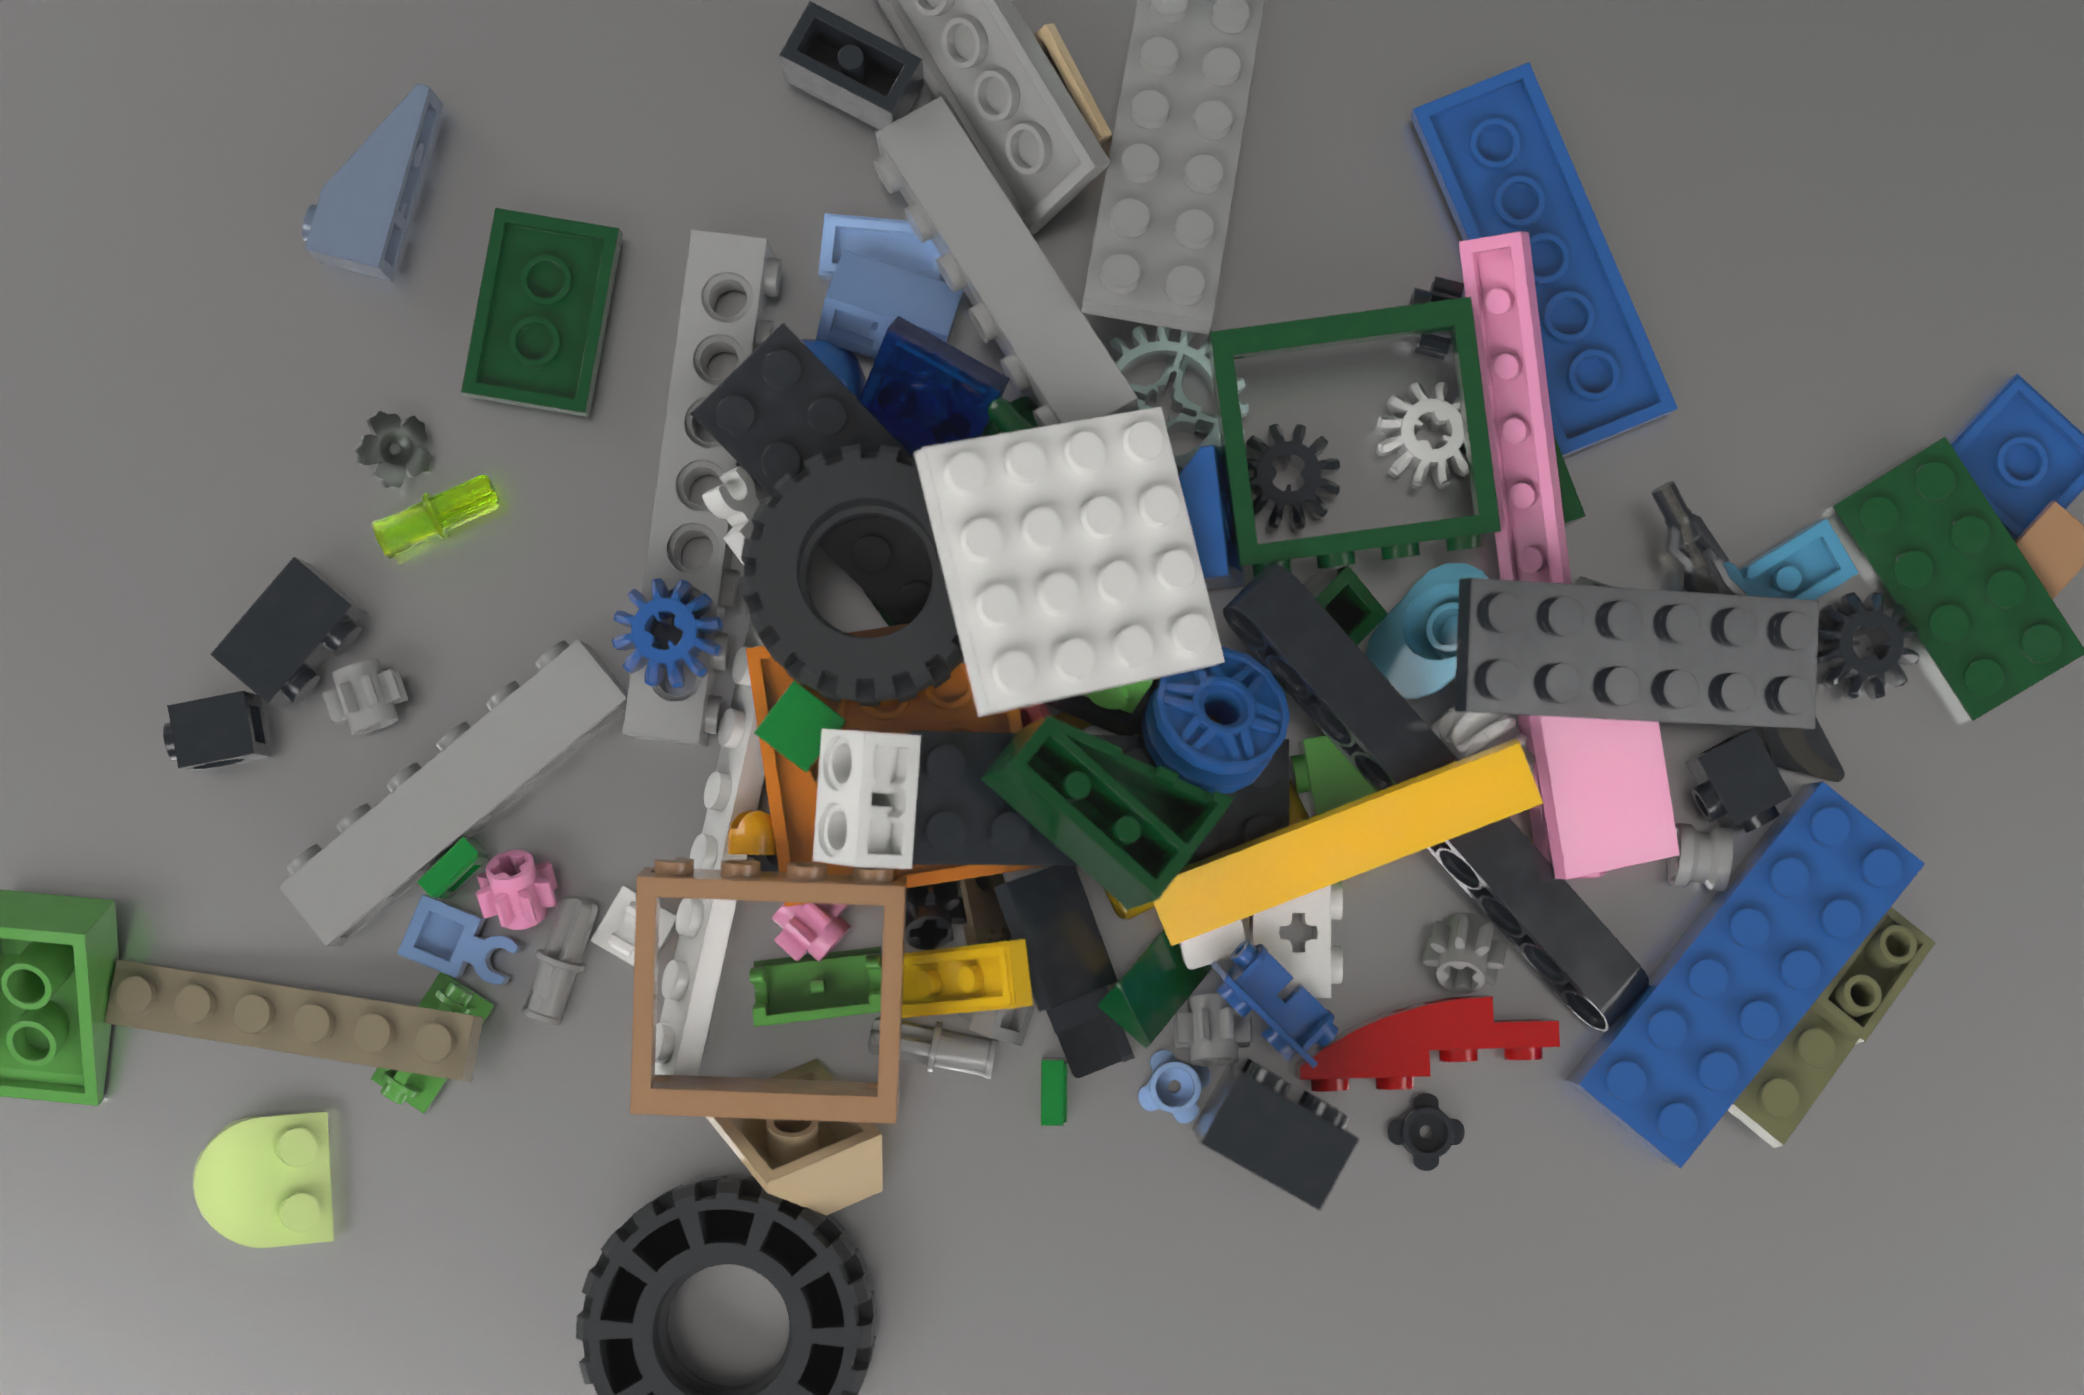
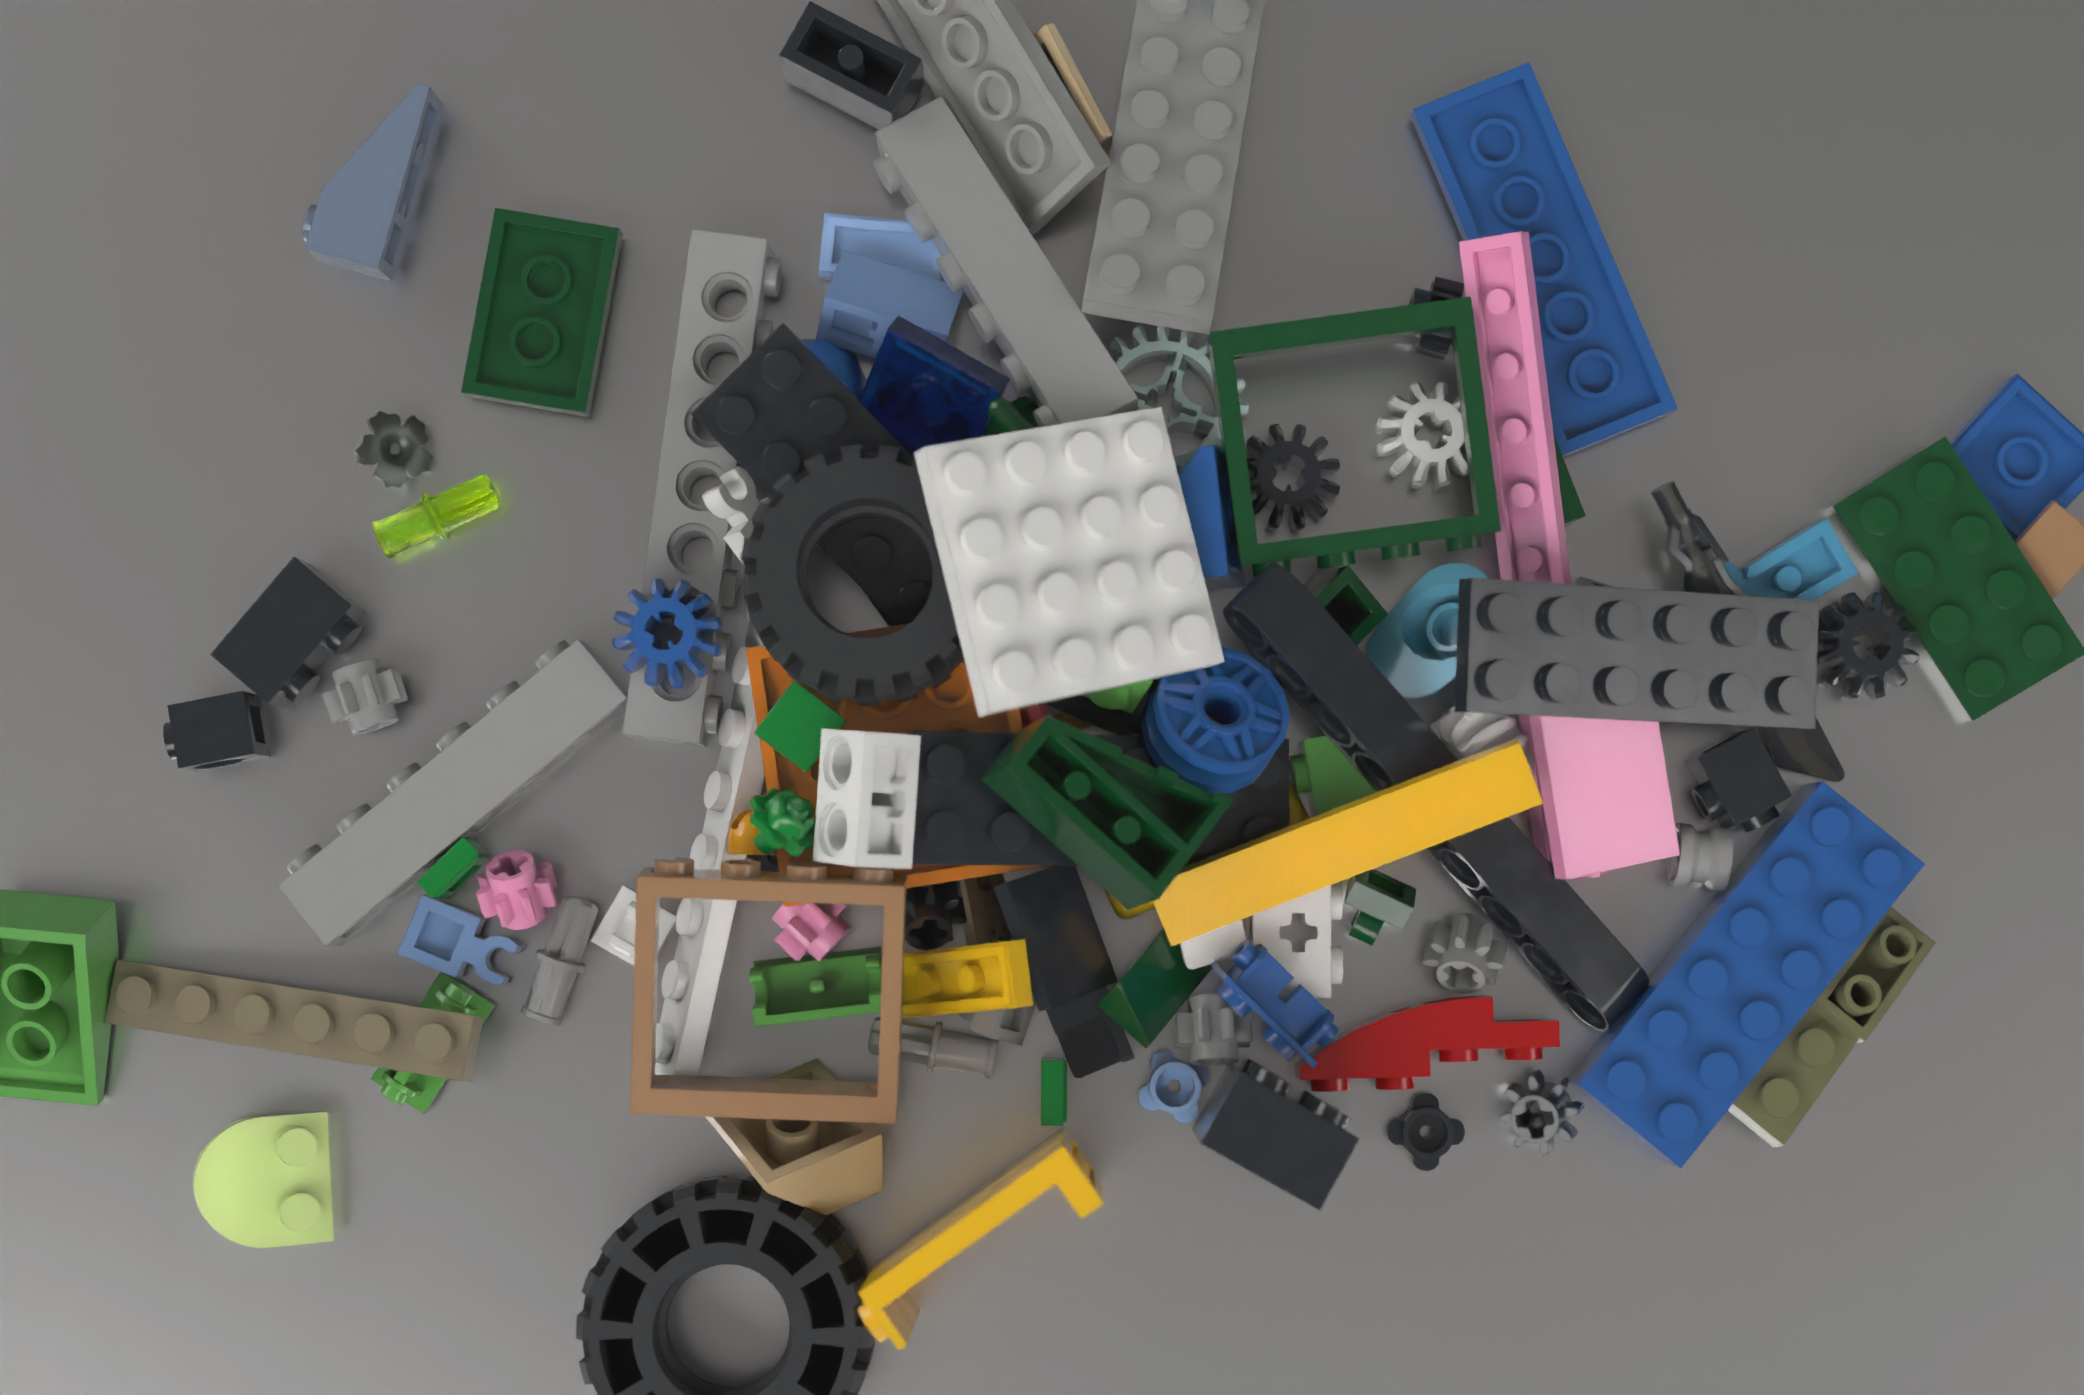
none -> green plant [750,788,815,857]
none -> yellow panel [857,1127,1104,1351]
none -> tile [1344,869,1416,946]
none -> black gear [1499,1070,1584,1156]

